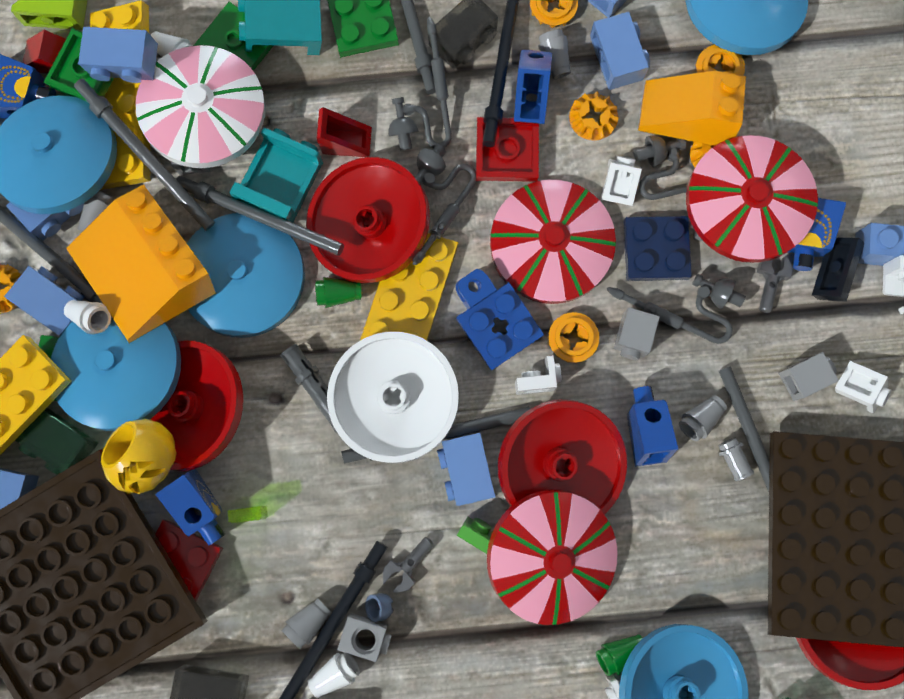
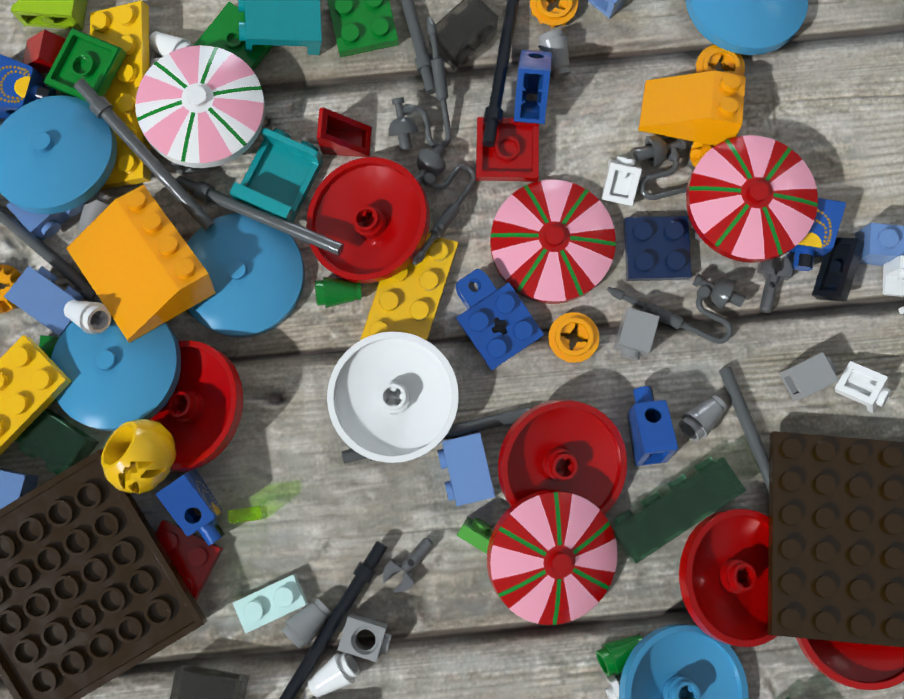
medium blue brick [78,27,158,83] -> none
dark grey pin [280,344,337,433] -> none
sand blue hinge [365,593,394,622] -> none
white bracket [515,355,562,395] -> none
light orange gear [569,91,619,141] -> none
medium blue brick [590,12,650,90] -> none
light grey pin [718,437,754,481] -> none
none -> light aqua plate [233,574,308,634]
none -> clear green brick [611,456,746,564]
none -> red dish [679,509,777,647]

